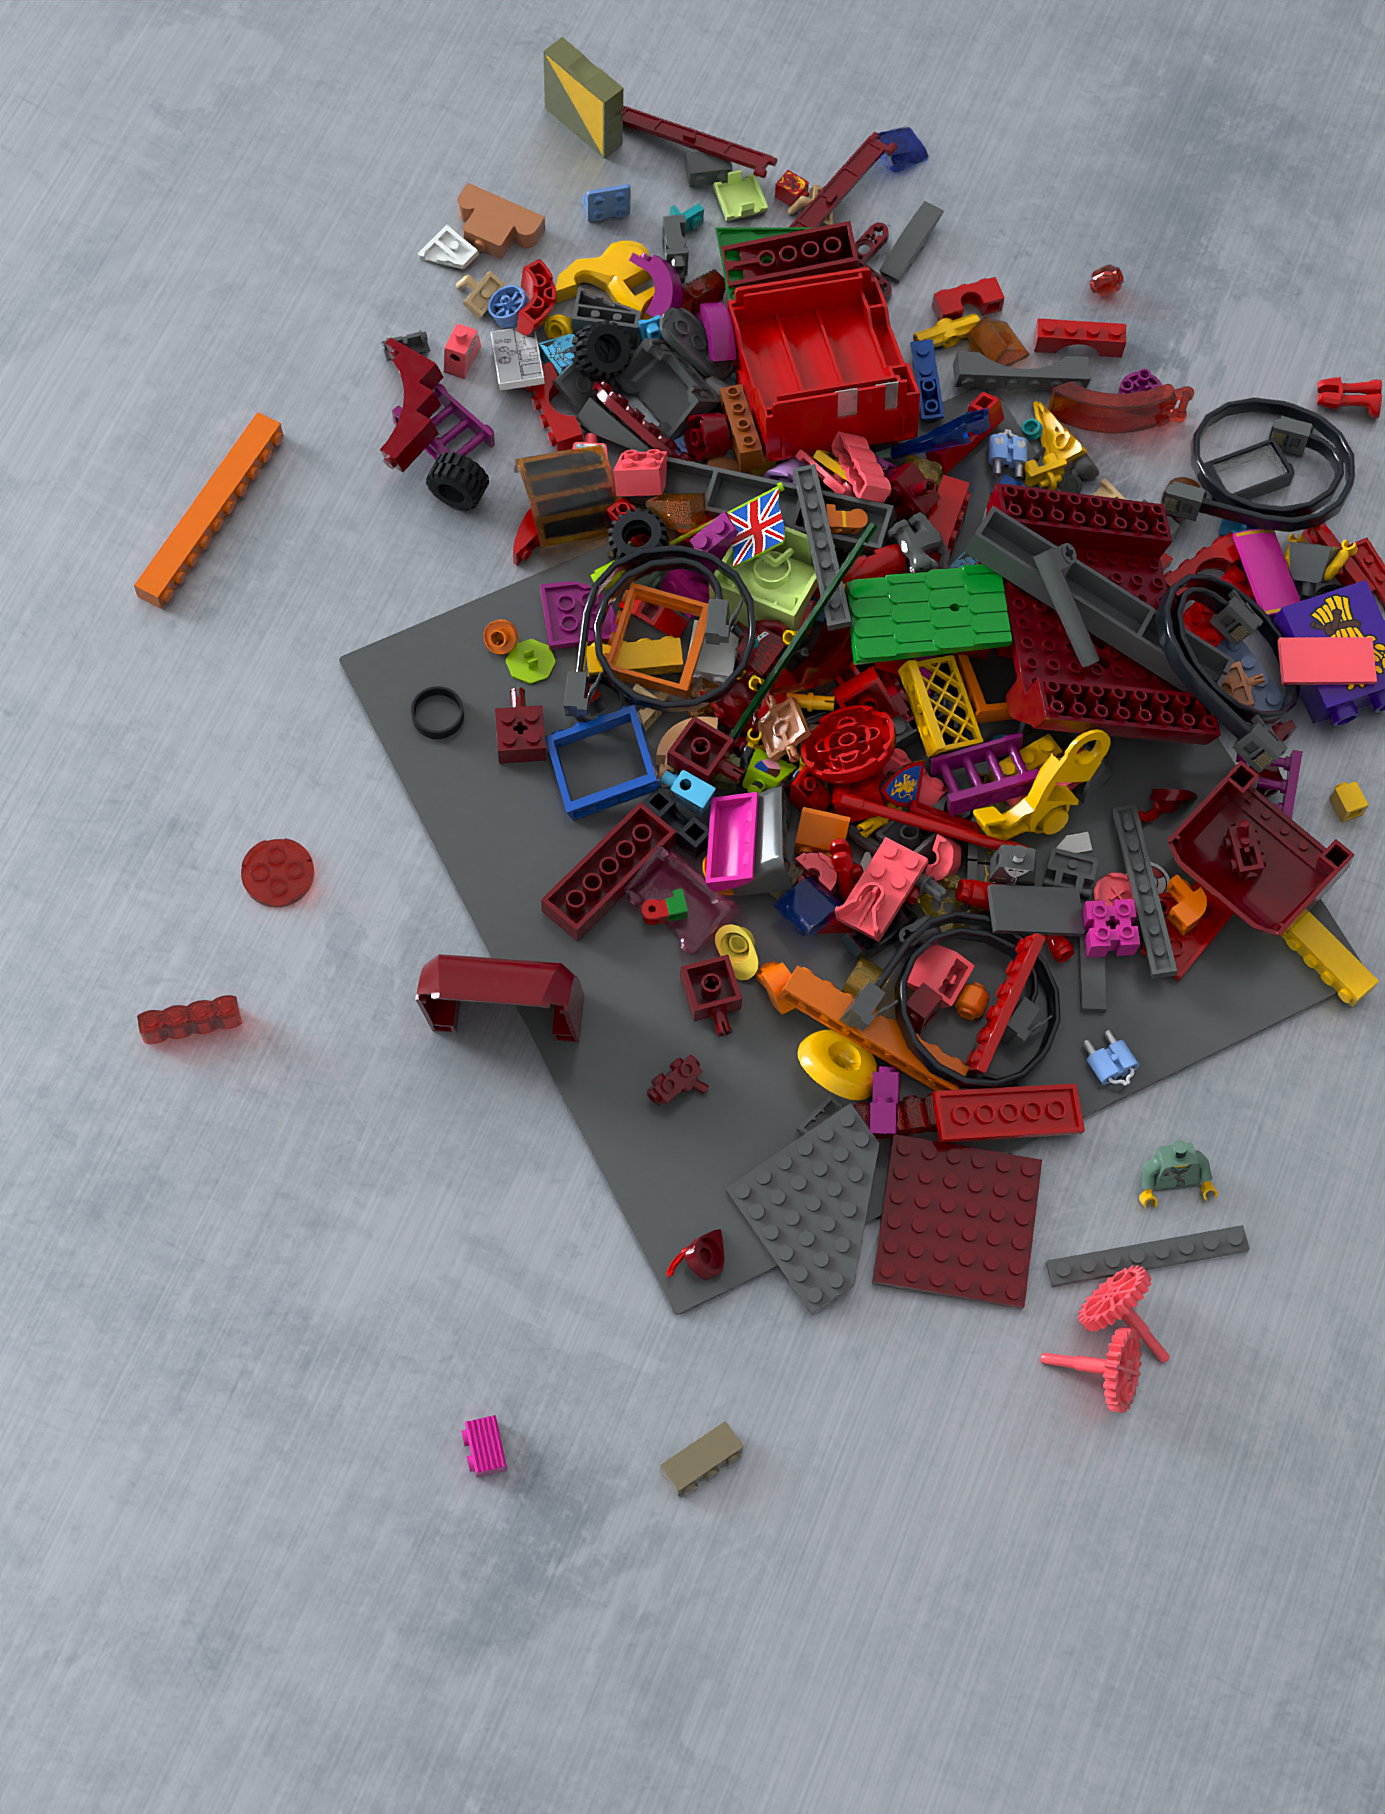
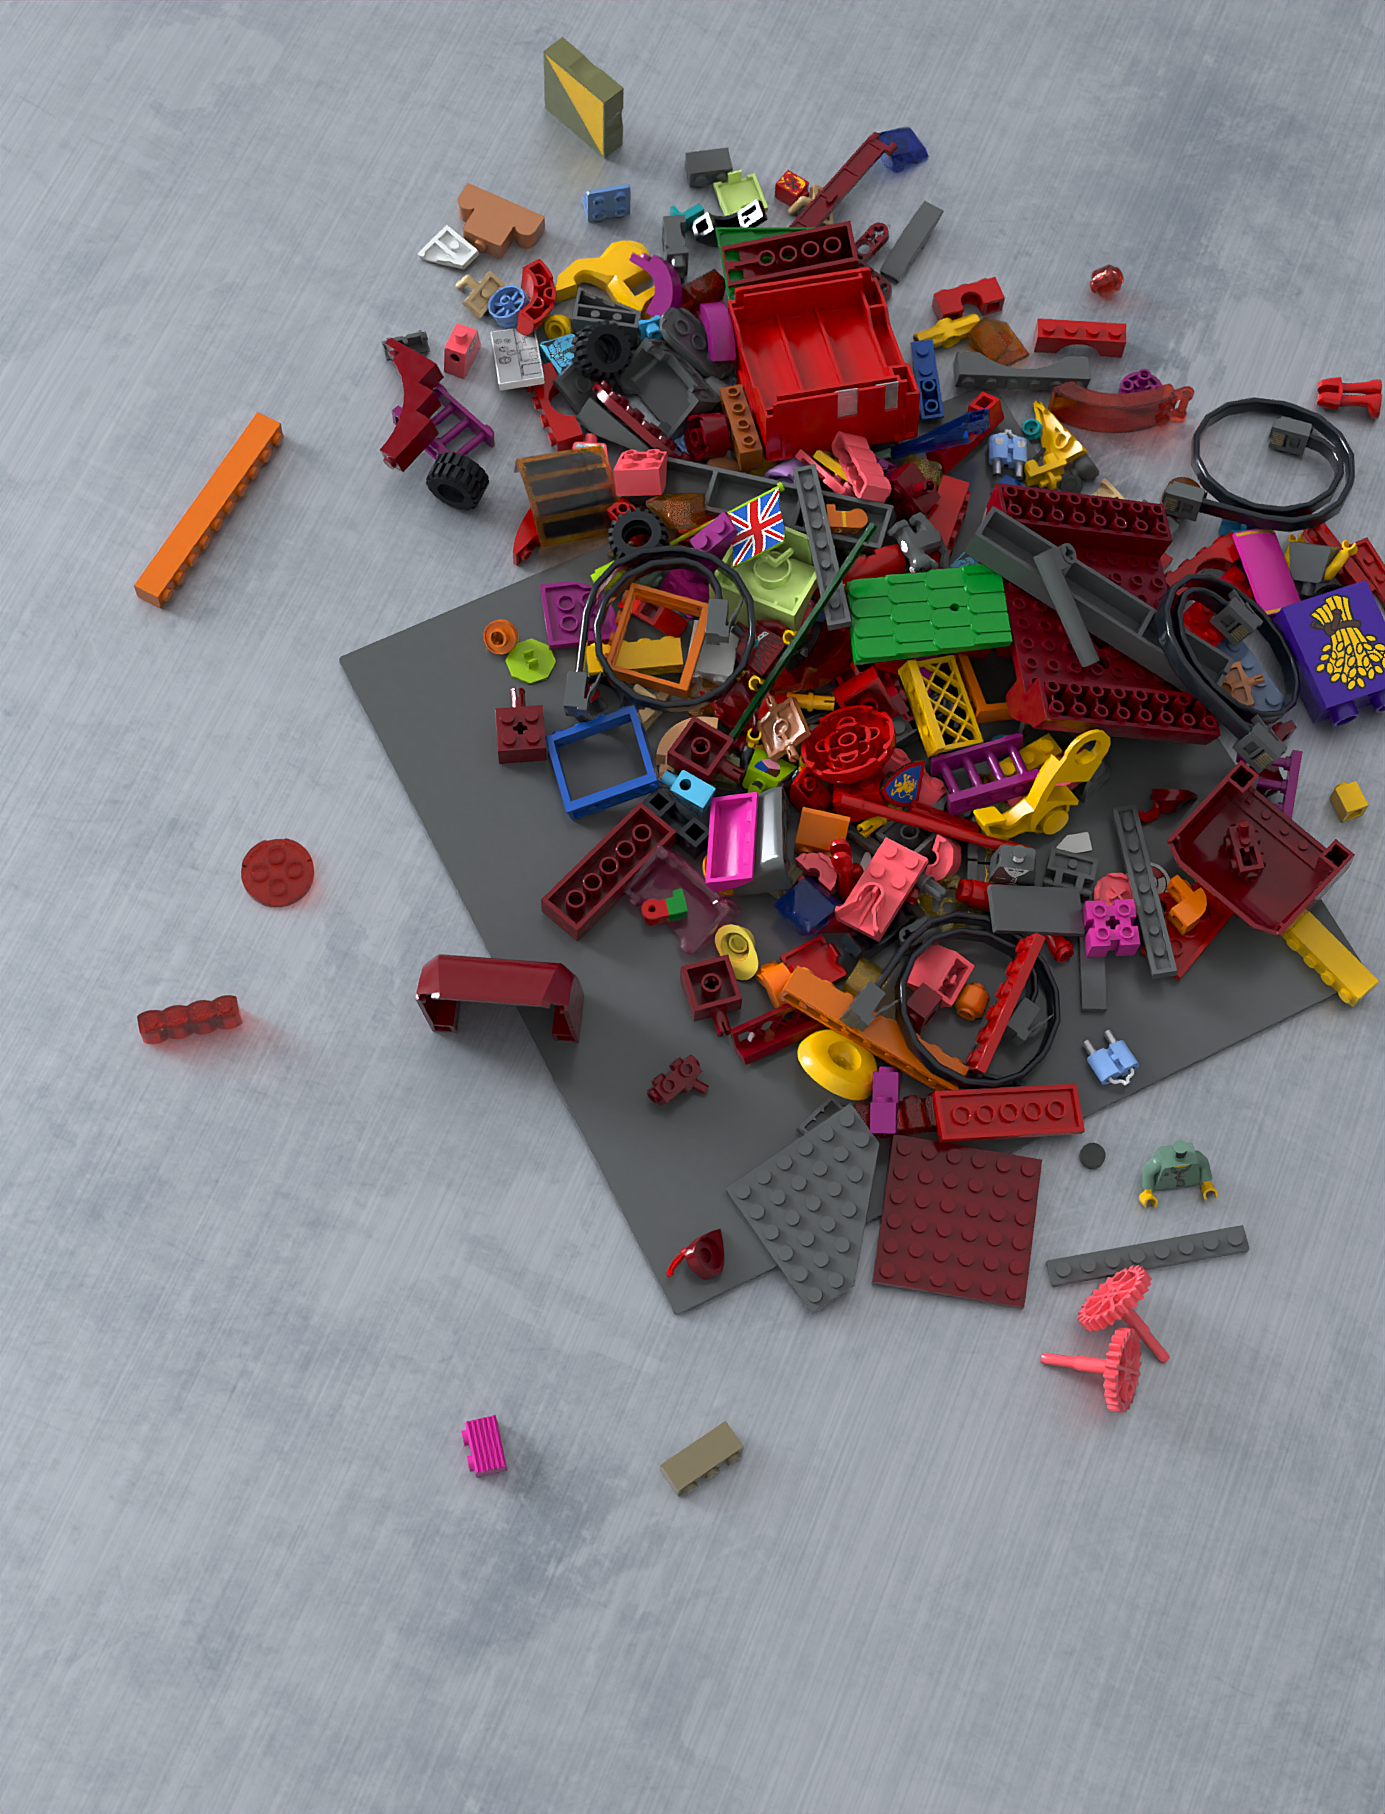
black tyre [411,686,464,739] -> none
dark red piece [622,105,777,179] -> none
window [1204,438,1295,502] -> none
coral tile [1278,637,1377,685] -> none
none -> black arch [691,199,768,246]
none -> dark red fence [730,1003,827,1065]
none -> red piece [780,935,847,984]
none -> pearl dark grey tile [1079,1143,1106,1169]

